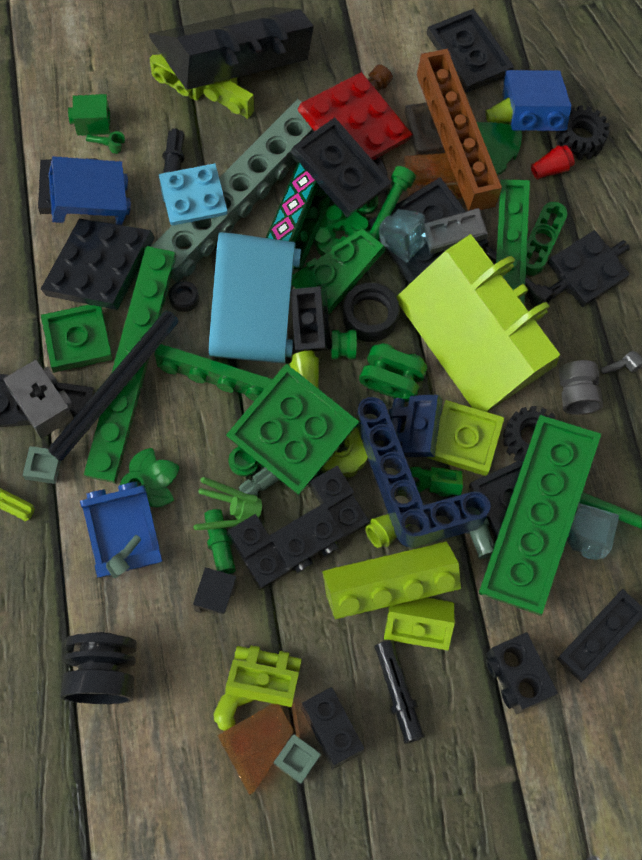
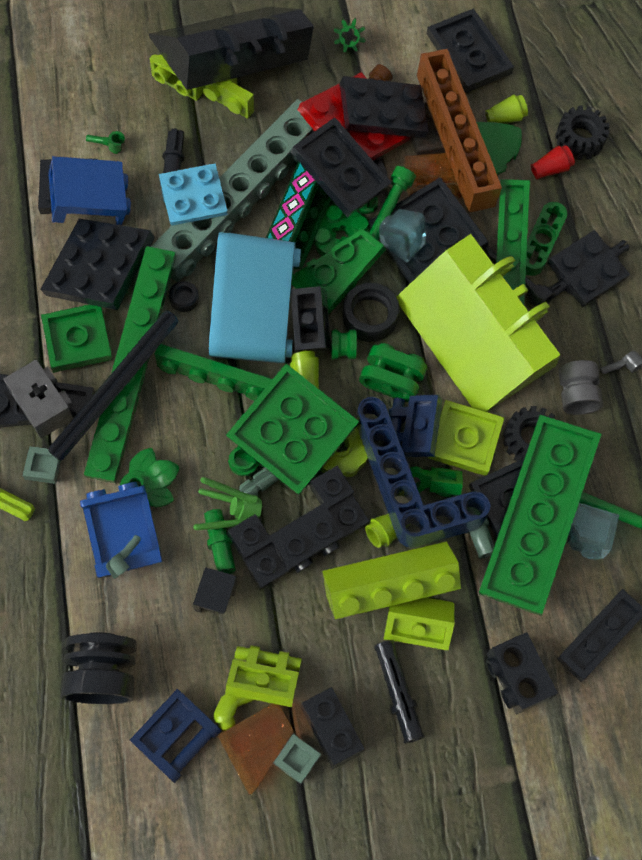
green brick [68,94,111,136] -> none
flat silver plate [422,208,488,254] -> none
blue panel [502,70,571,131] -> none
none -> dark blue plate [130,689,222,784]
none -> green gear [334,18,366,52]
none -> black plate [340,76,429,138]

